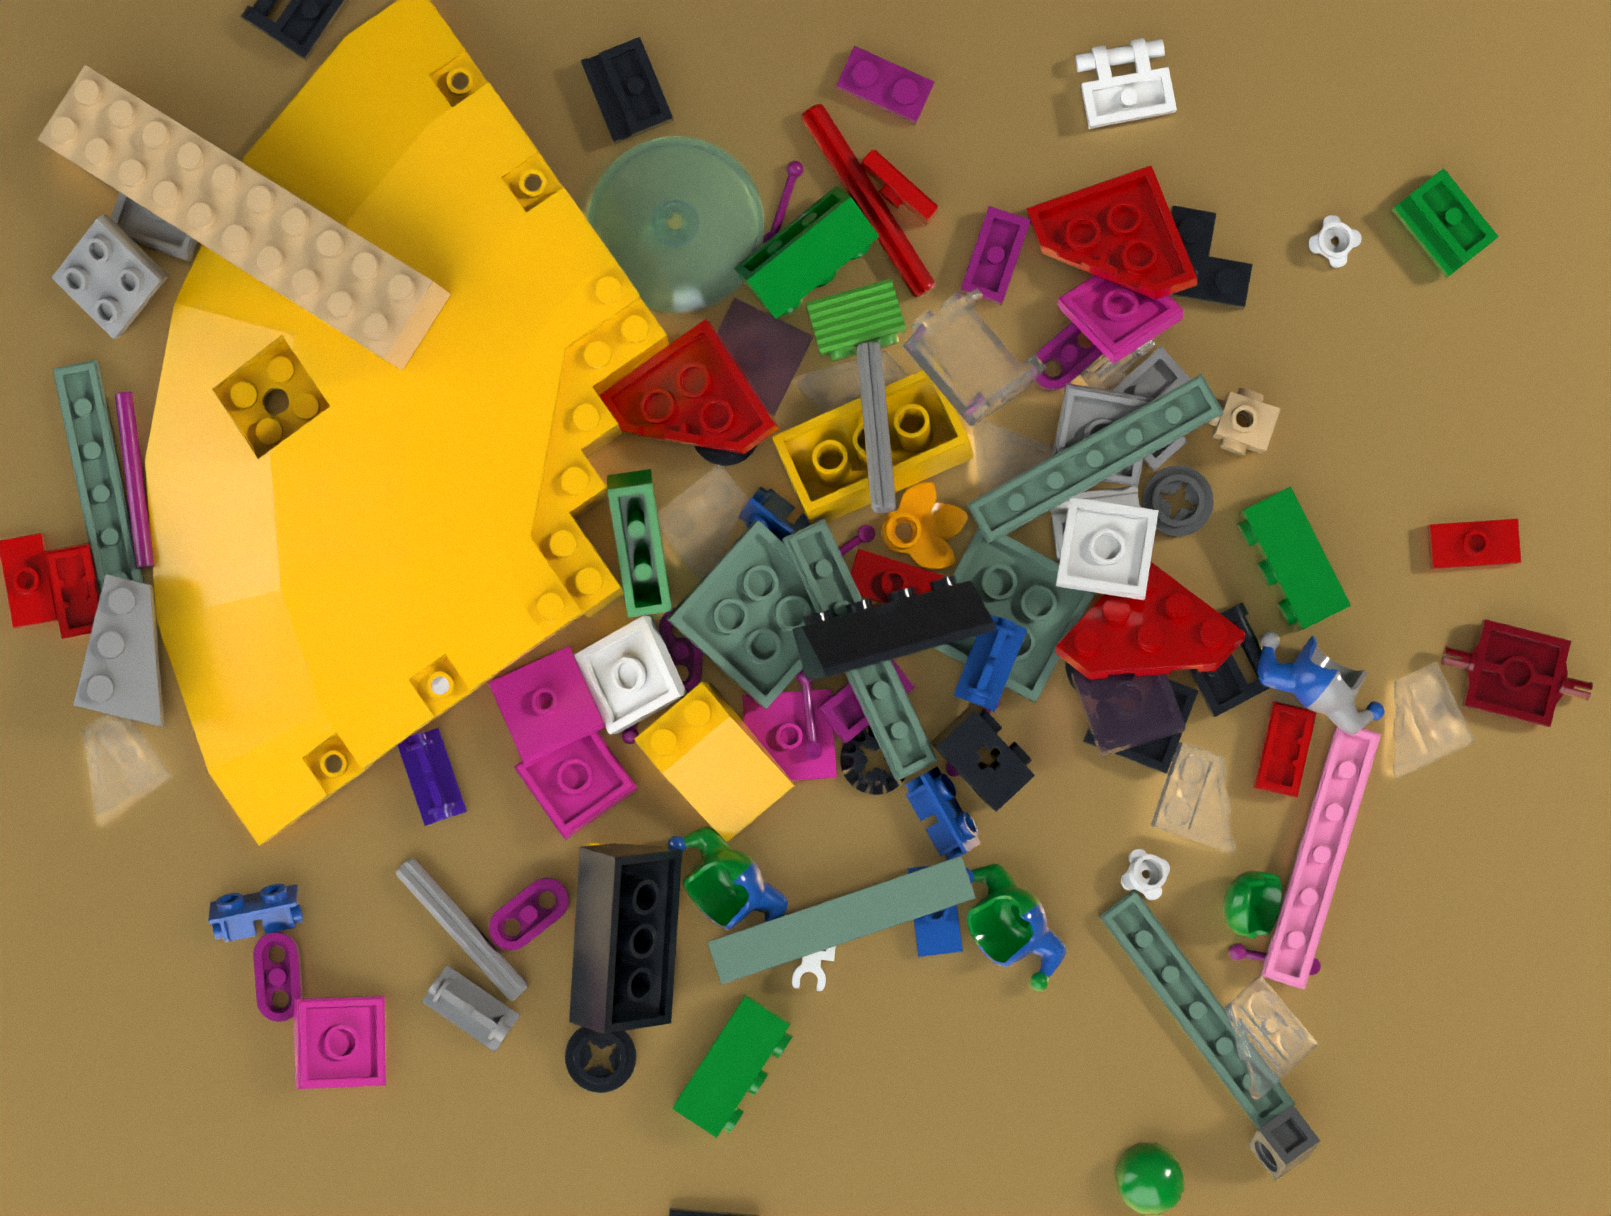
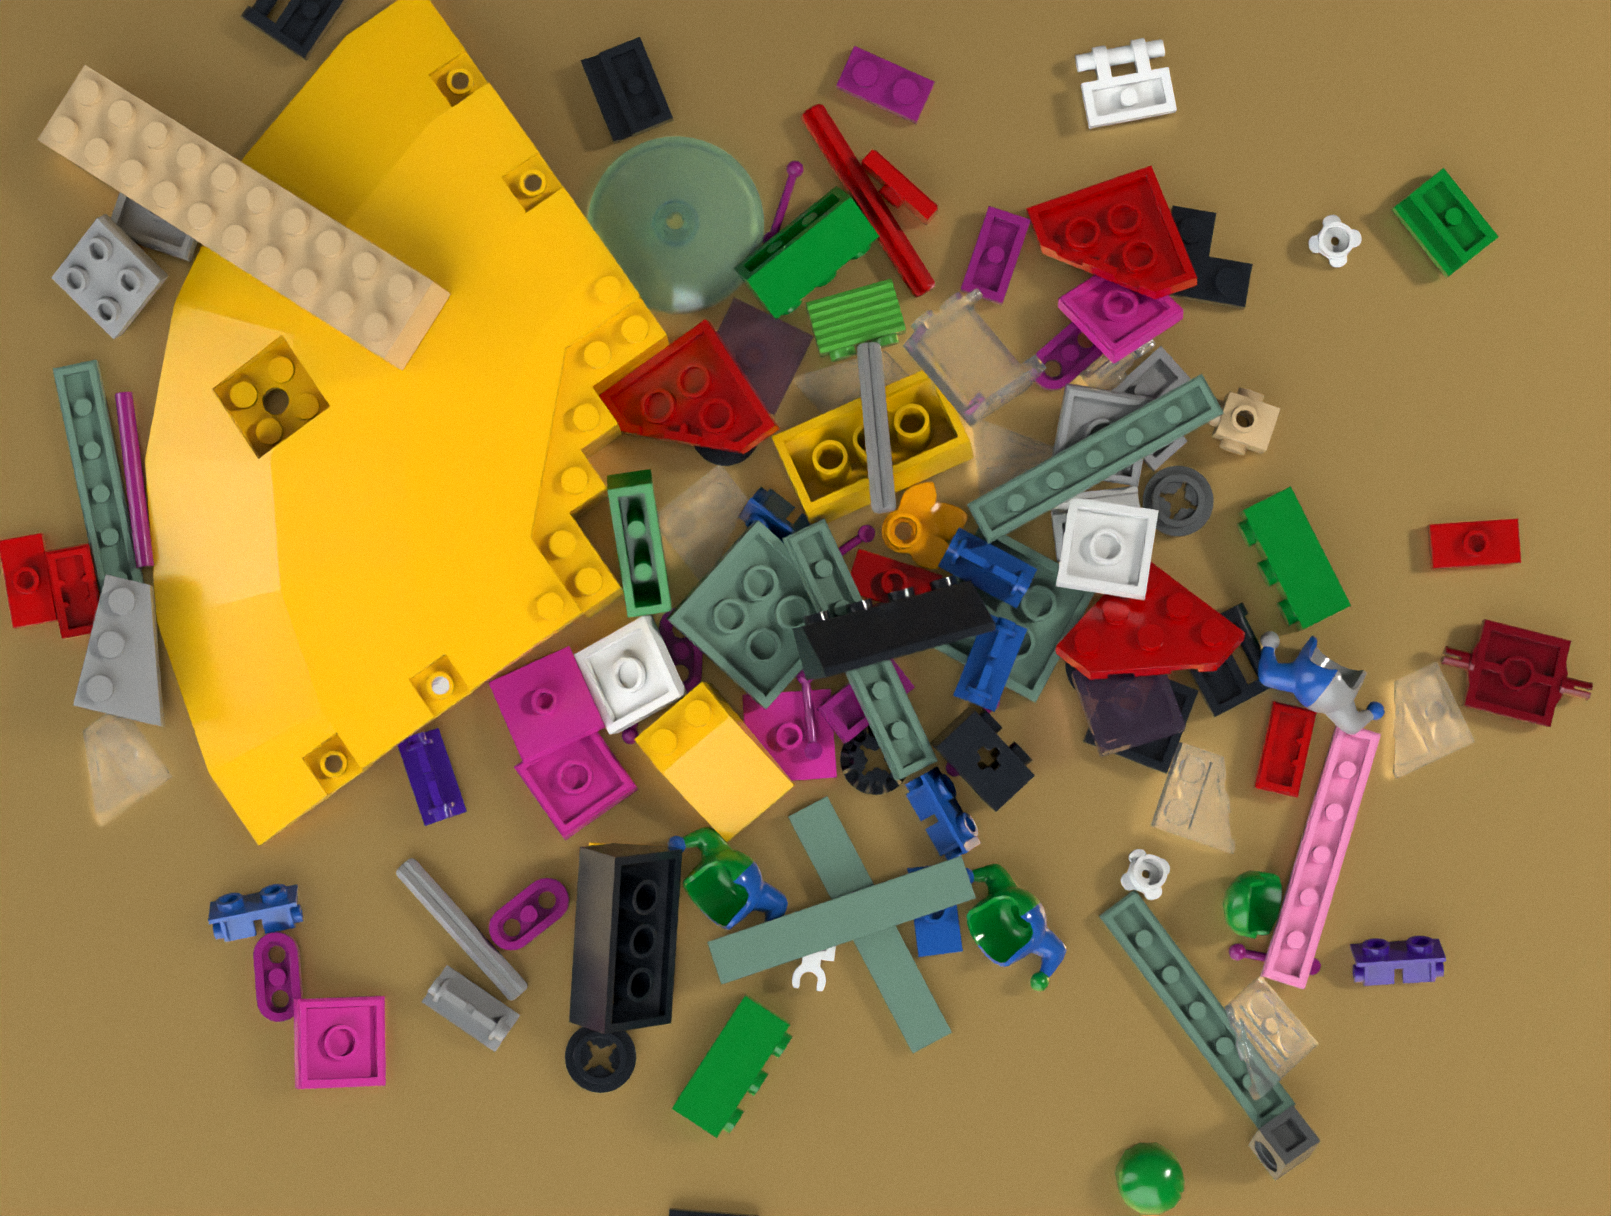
none -> sand green tile [788,796,952,1053]
none -> blue hinge [938,527,1037,608]
none -> dark purple hinge [1350,936,1446,986]

